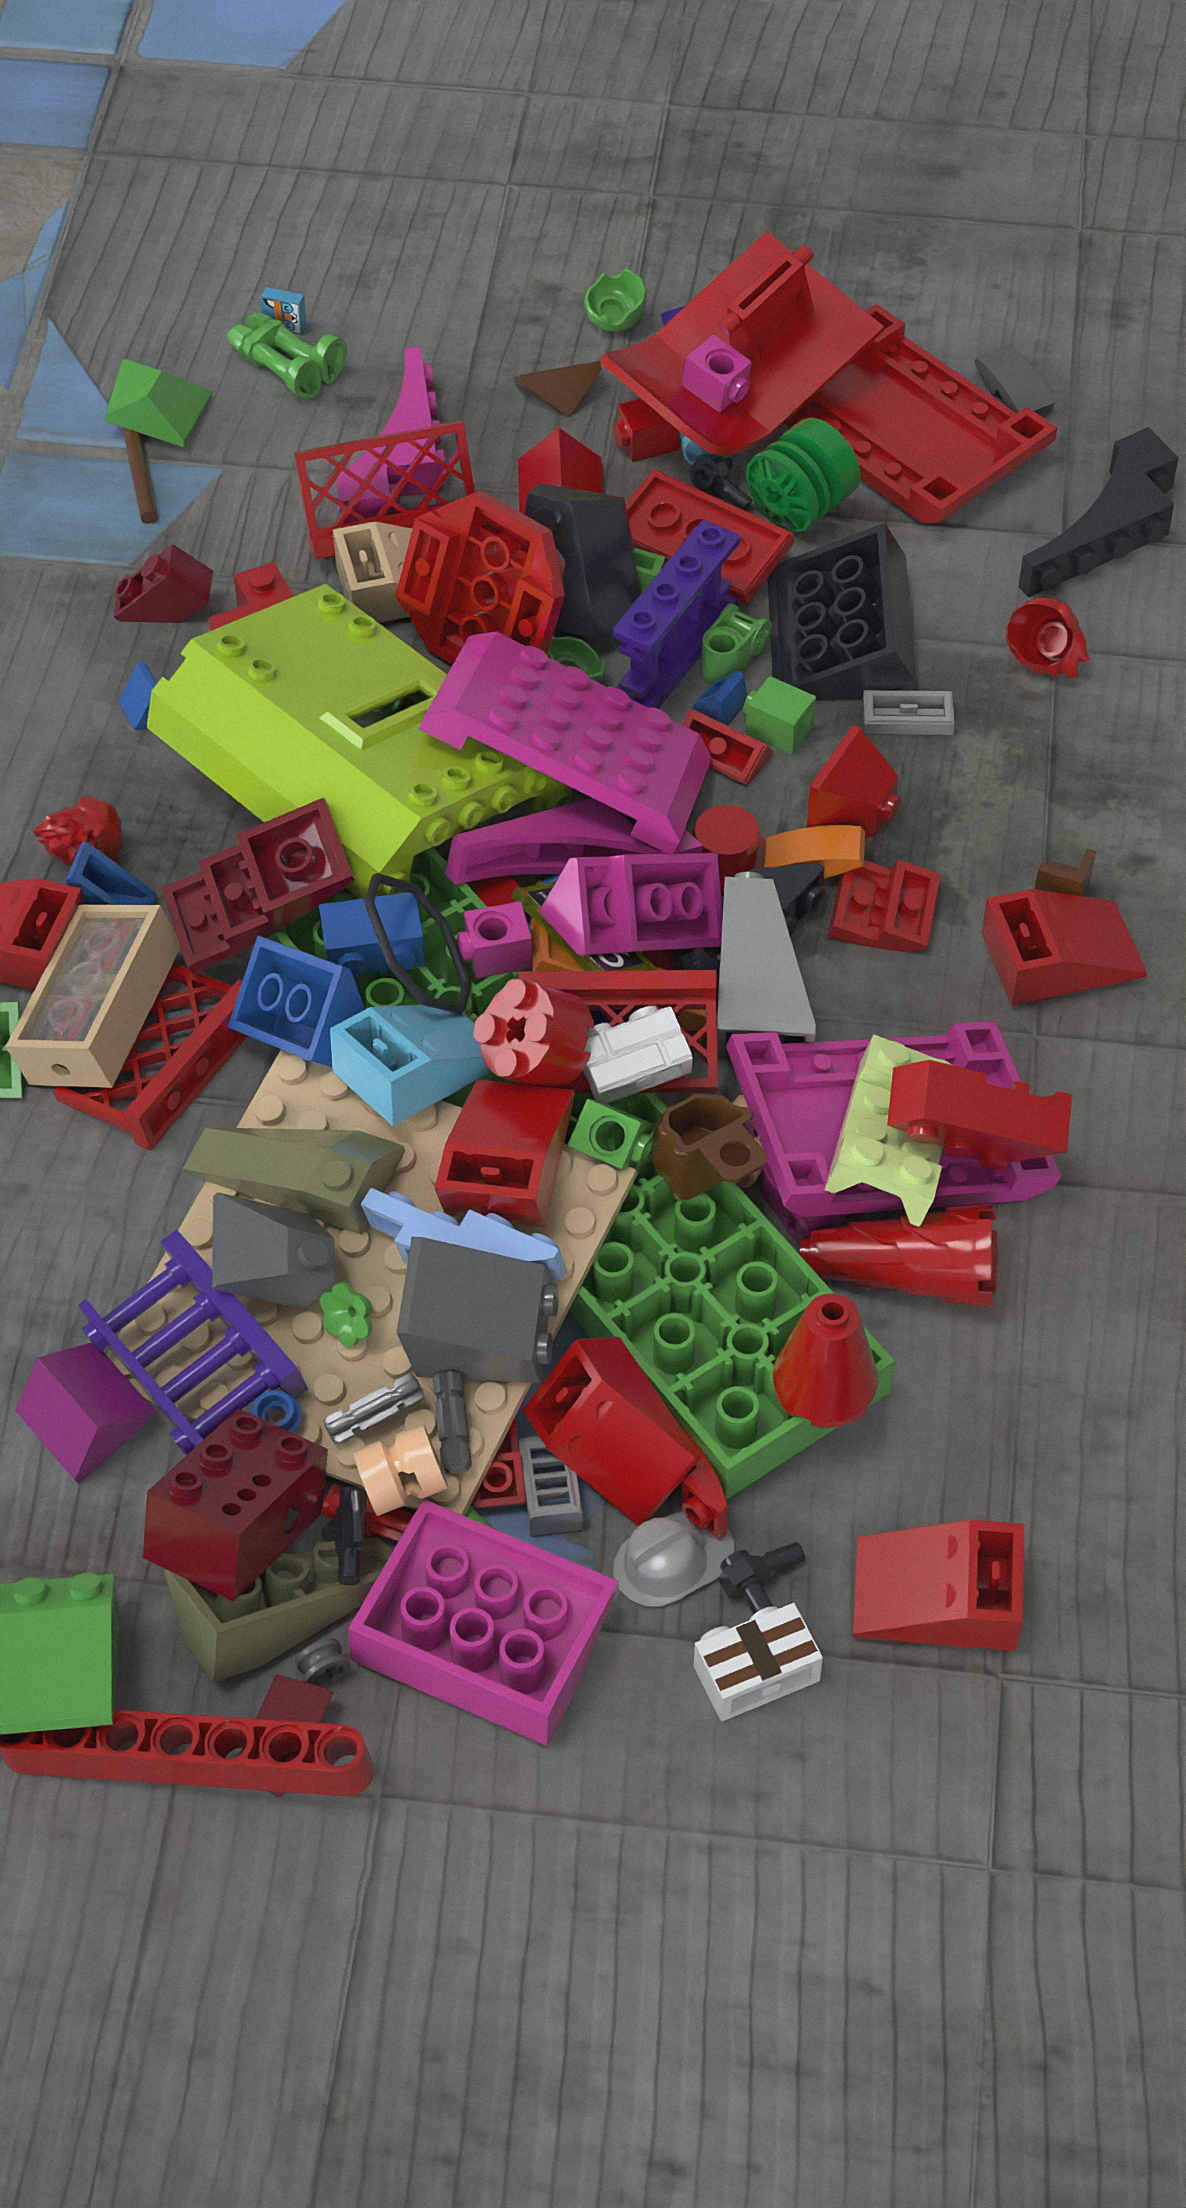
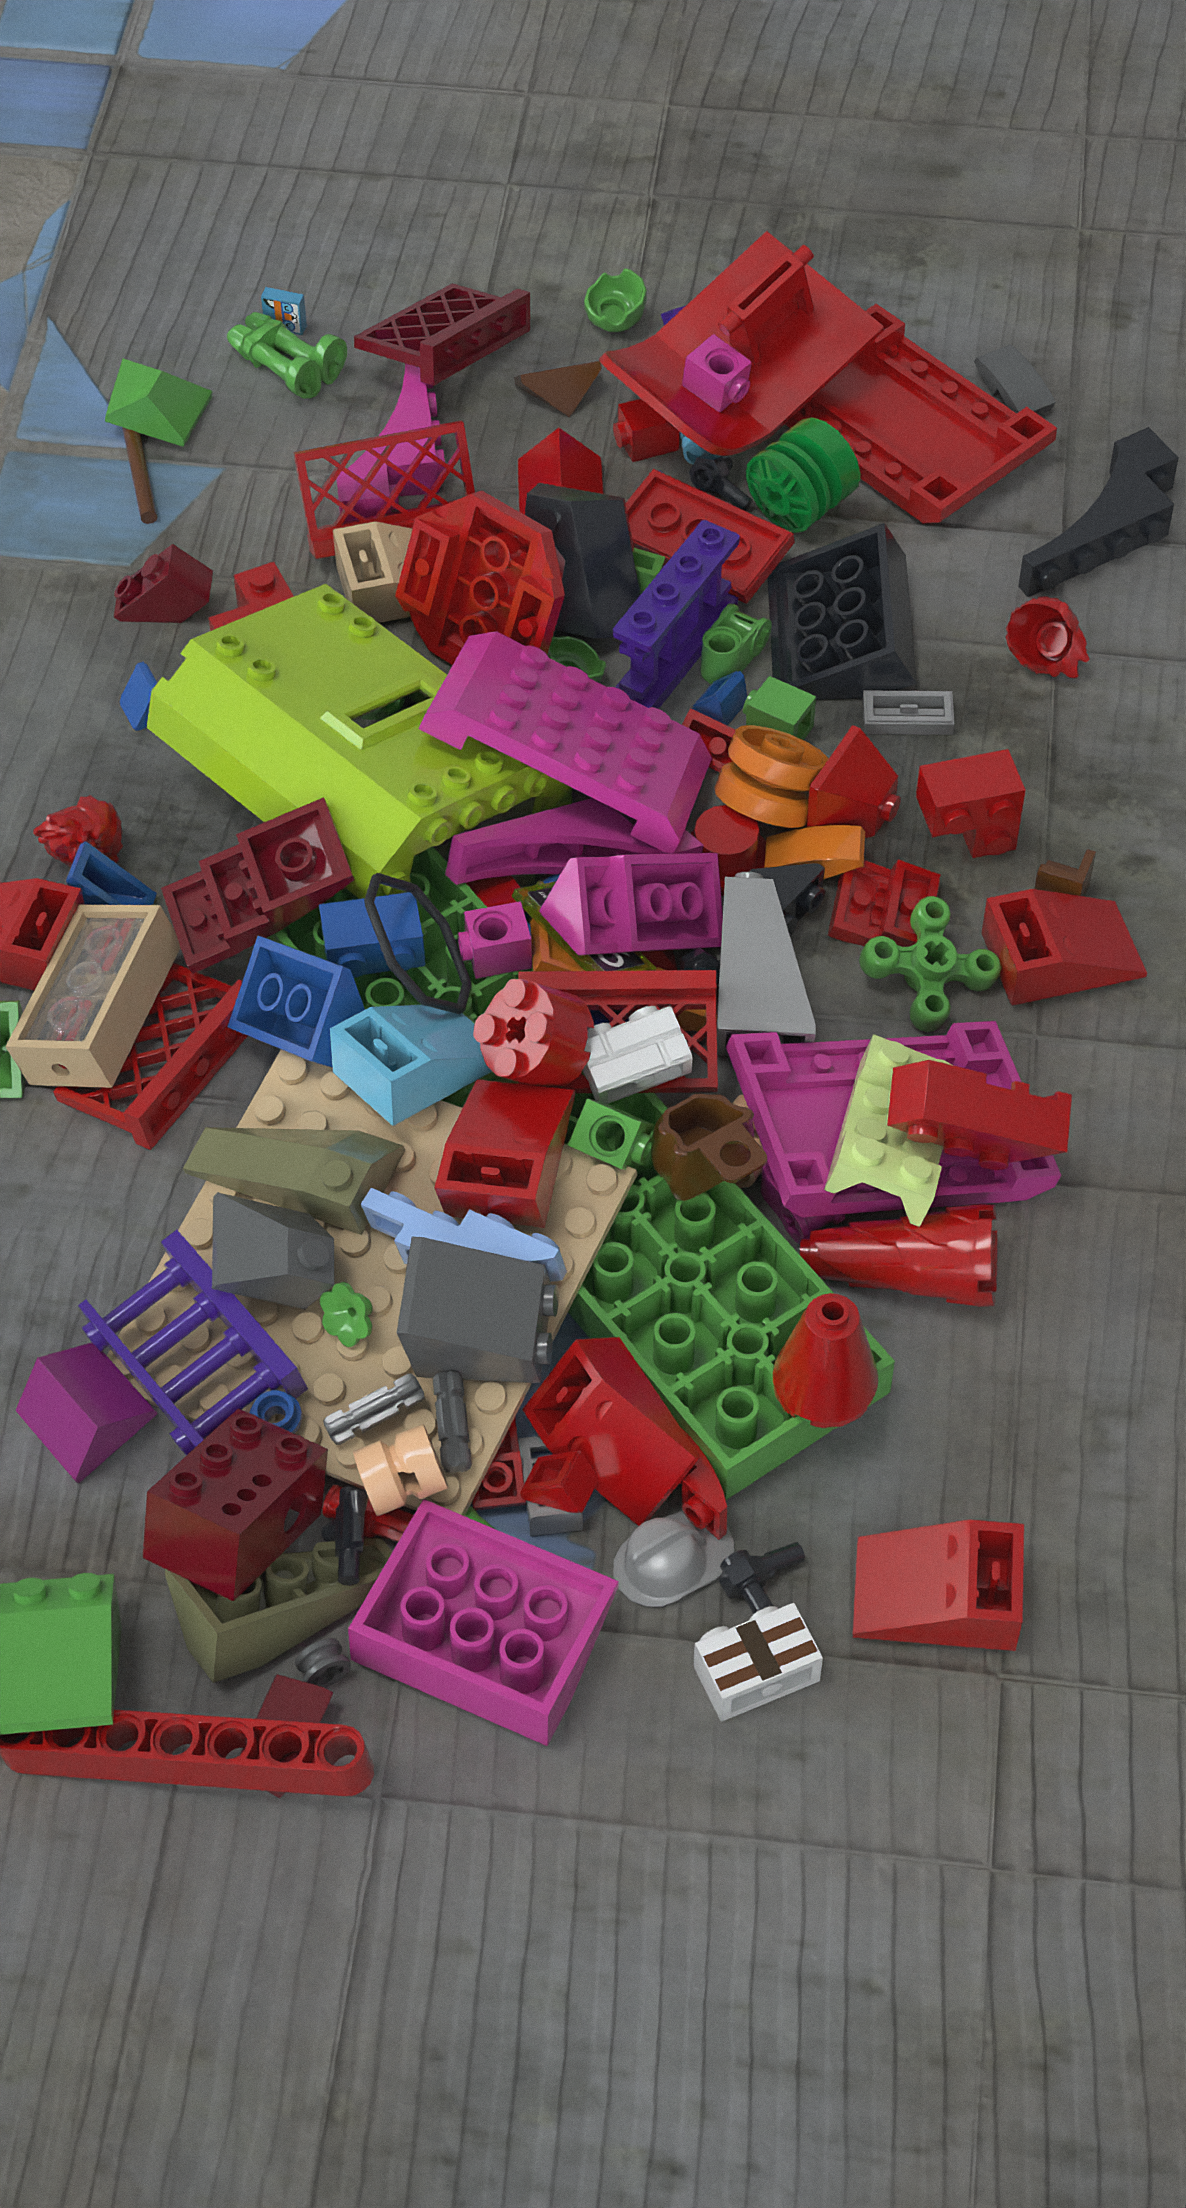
none -> dark red fence [354,283,530,386]
none -> red slope [520,1450,598,1513]
none -> orange wheel [714,725,829,828]
none -> bright green gear [859,896,1001,1032]
none -> red brick [916,749,1026,858]

